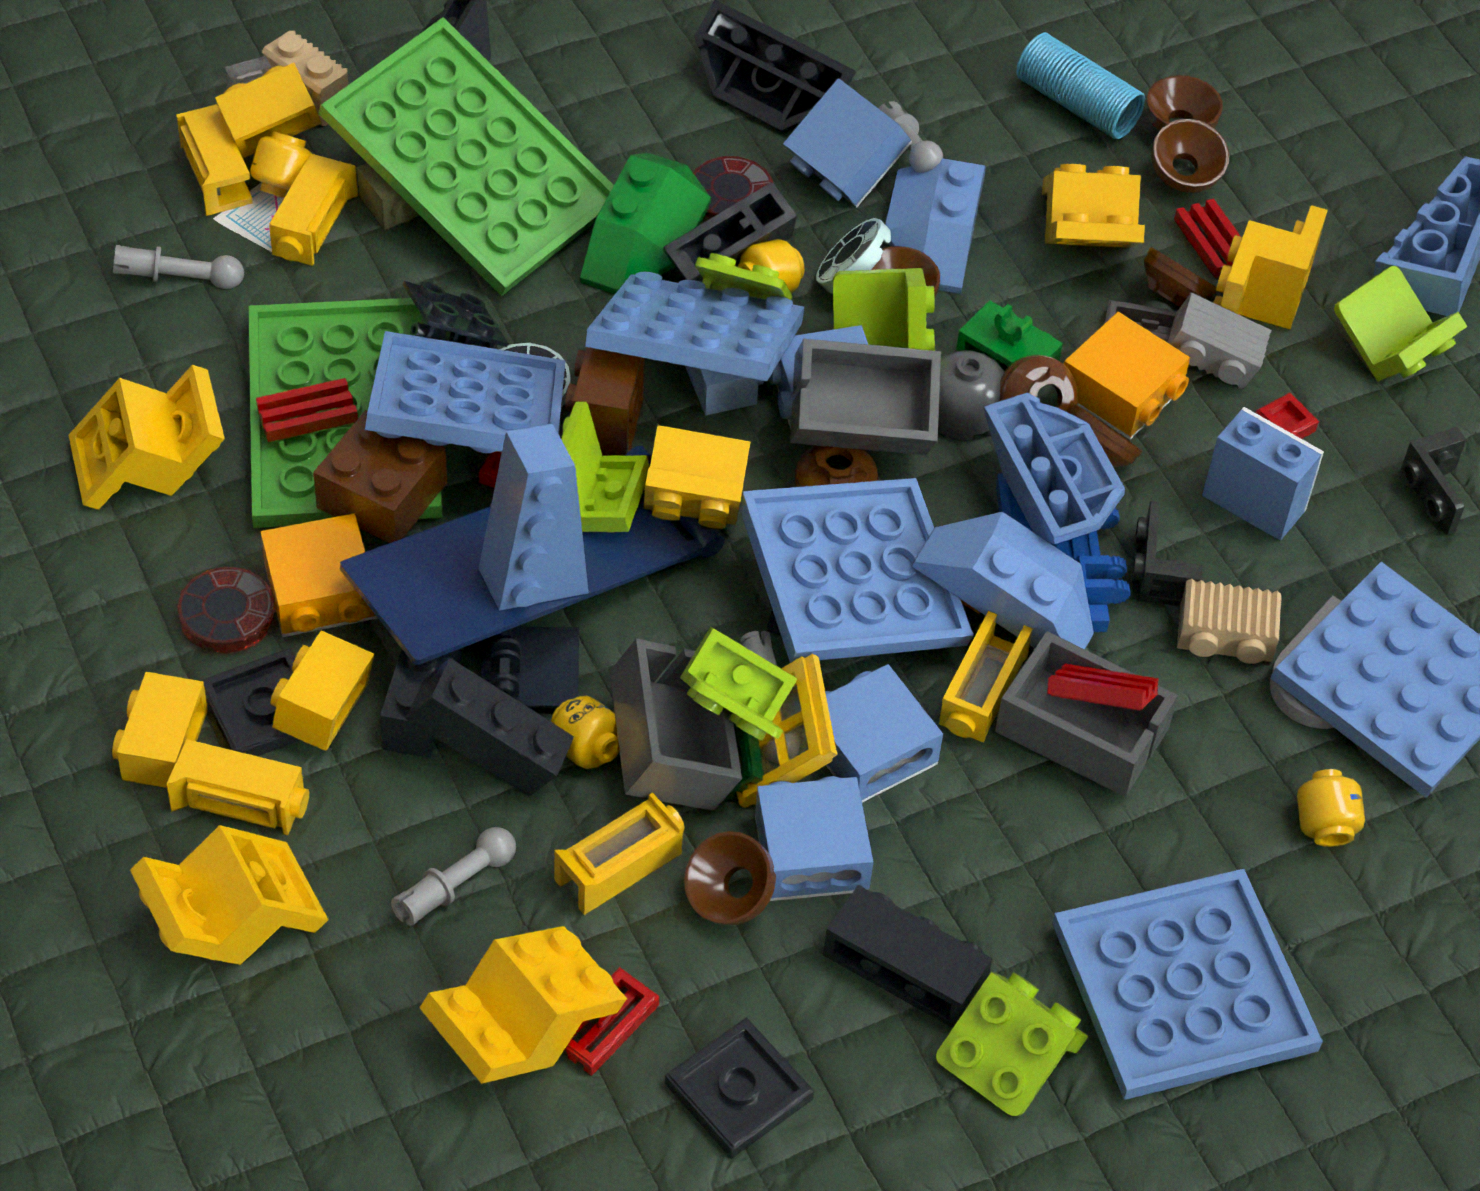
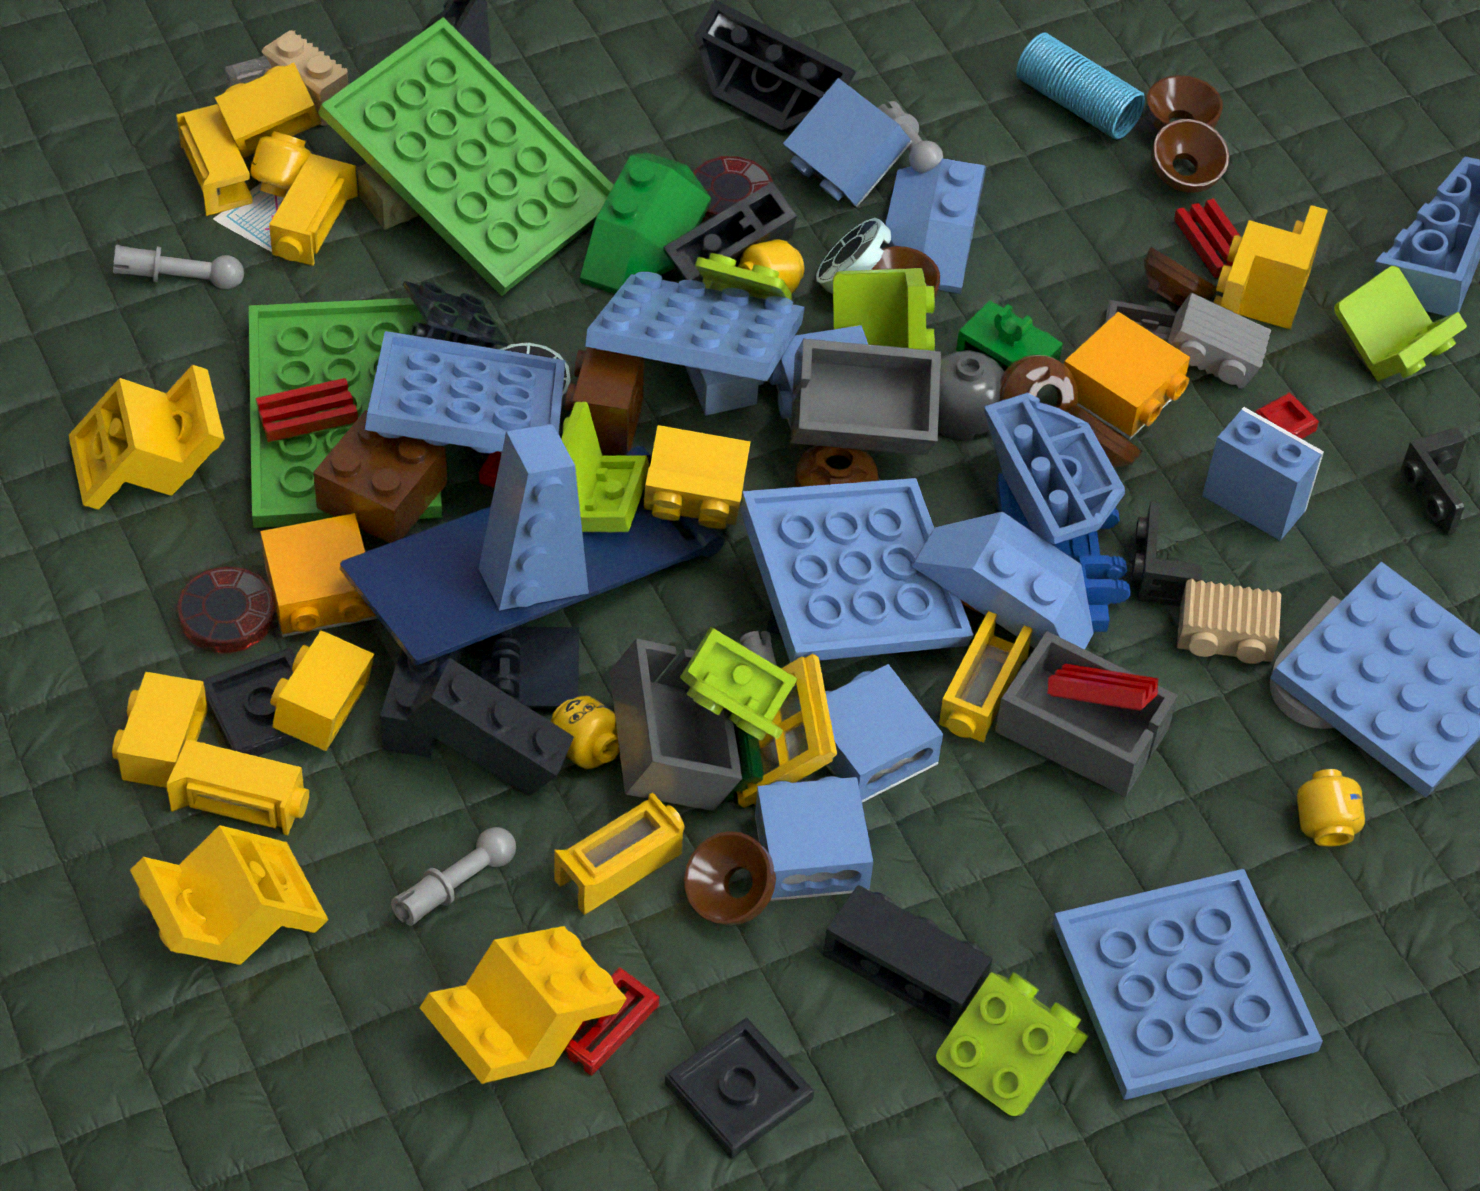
yellow bracket [1042,164,1145,248] -> none

